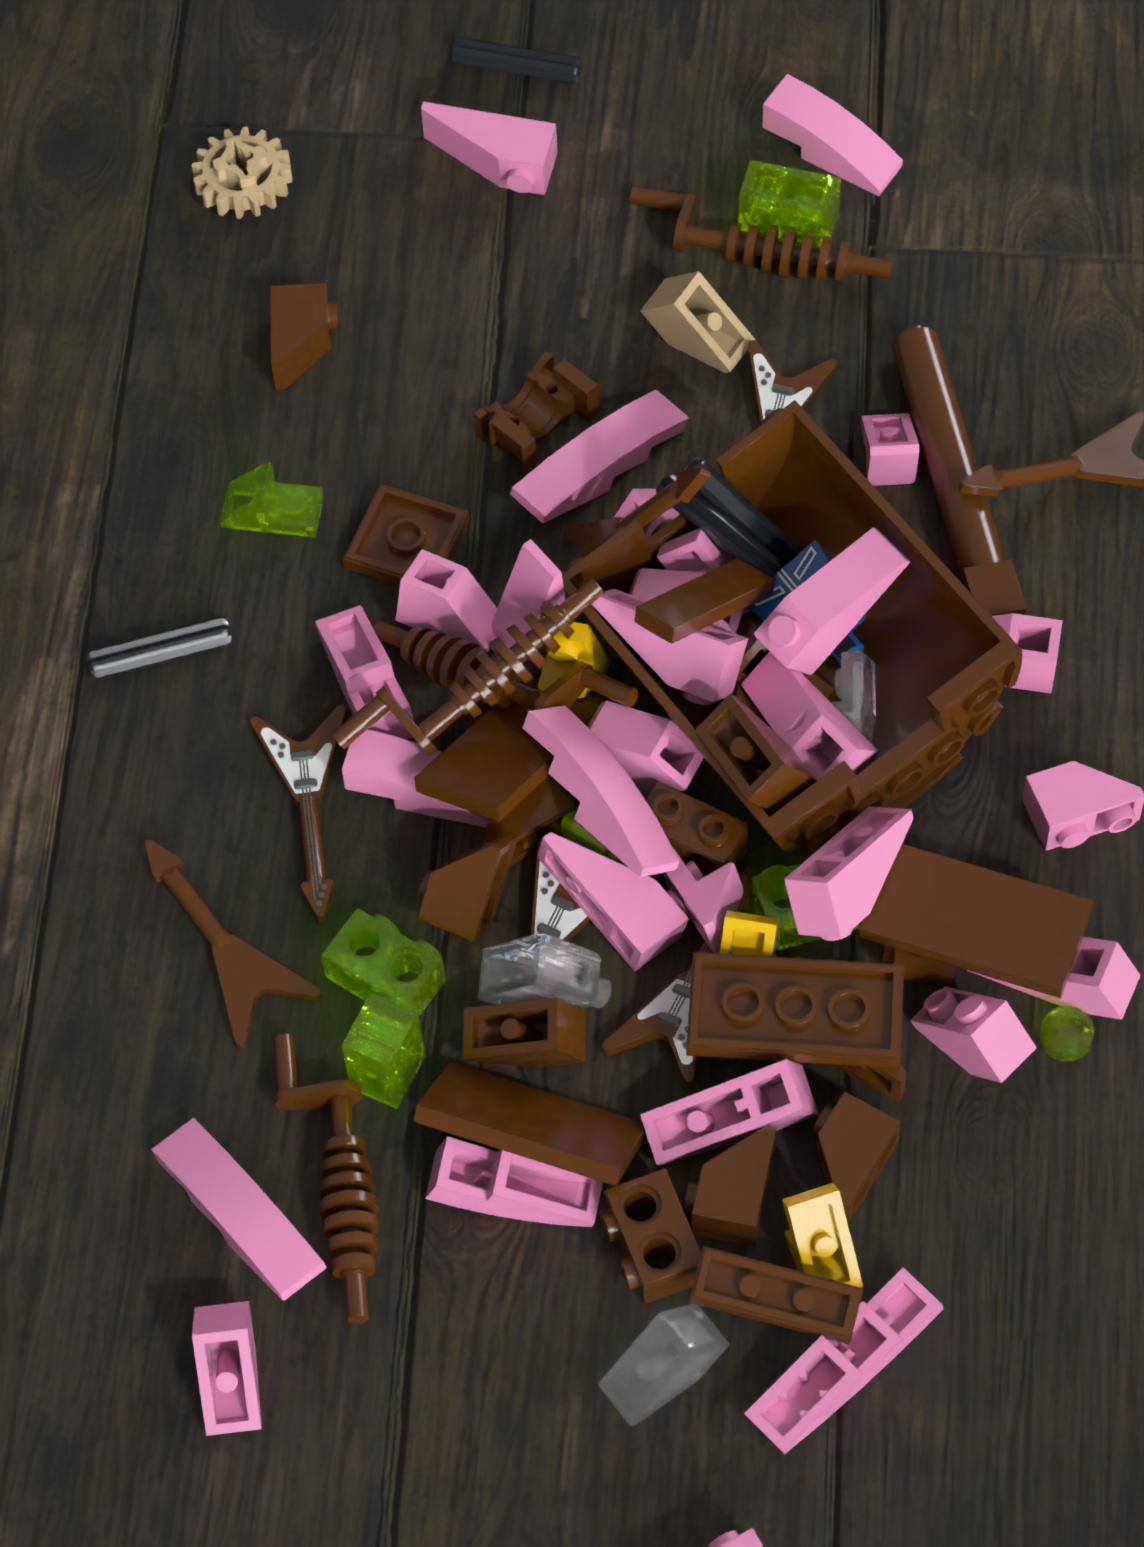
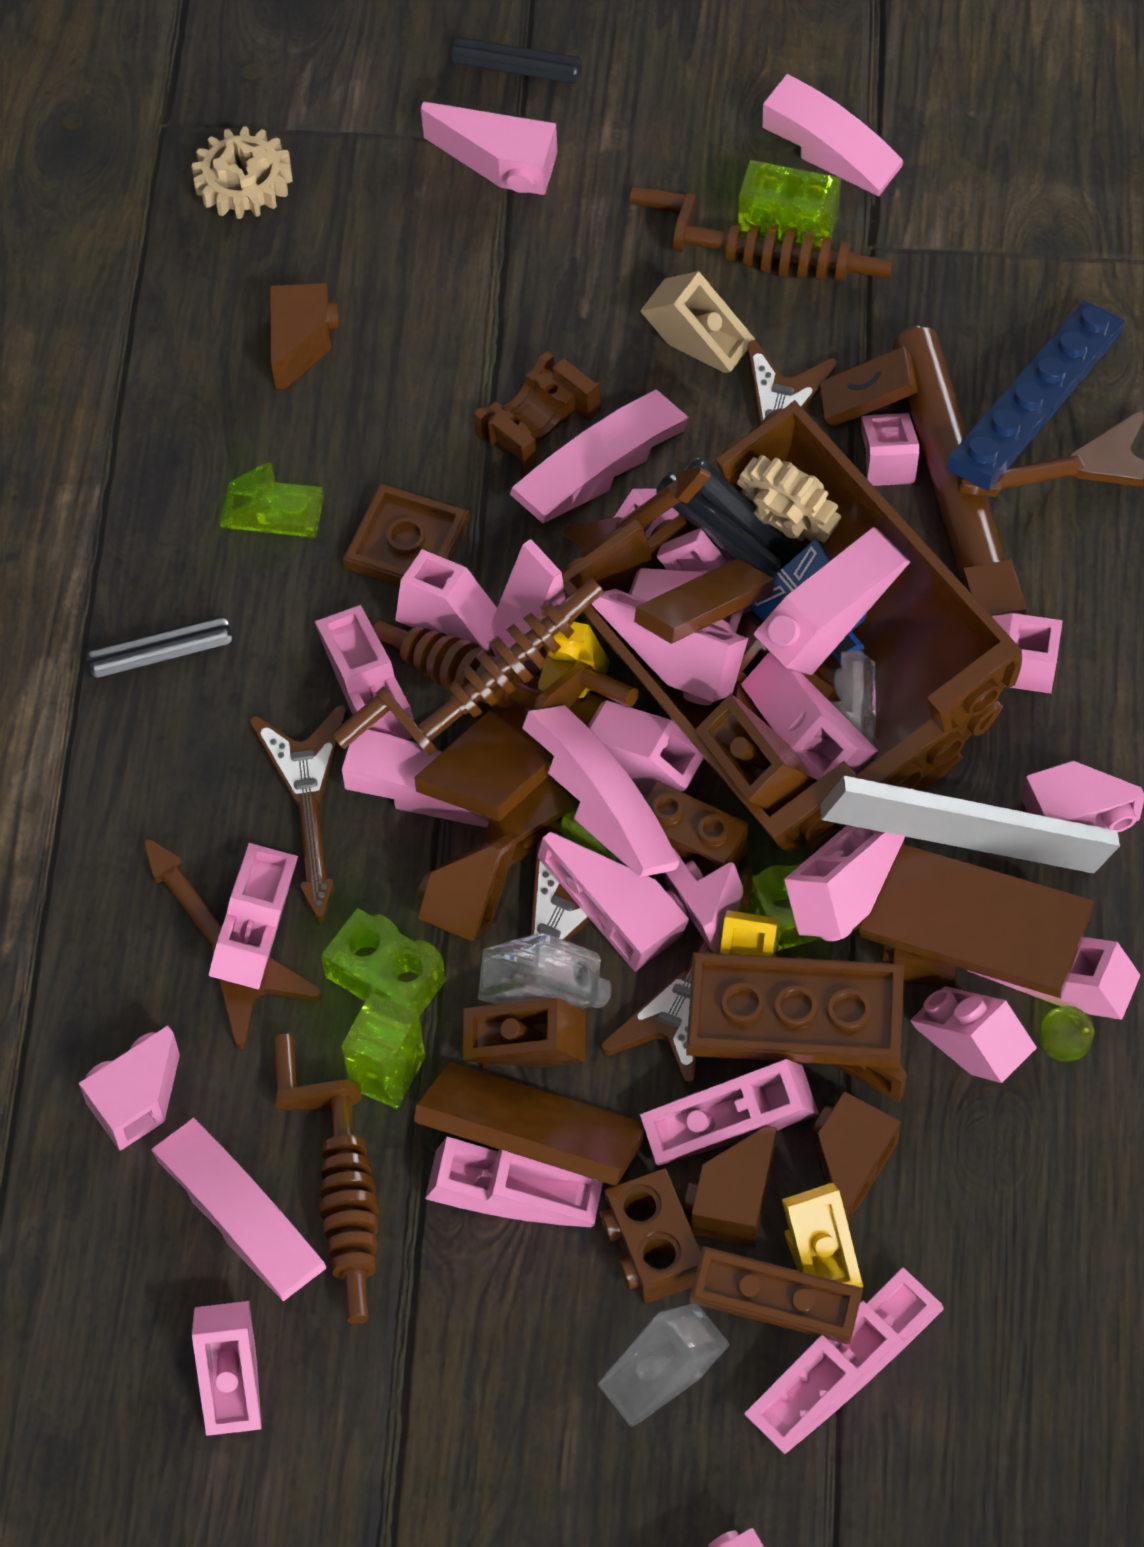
none -> bright pink slope [79,1025,180,1151]
none -> bright pink slope [209,843,298,989]
none -> tan gear [737,455,841,543]
none -> reddish brown tile [820,347,918,428]
none -> light grey tile [820,776,1120,874]
none -> dark blue plate [946,300,1125,491]

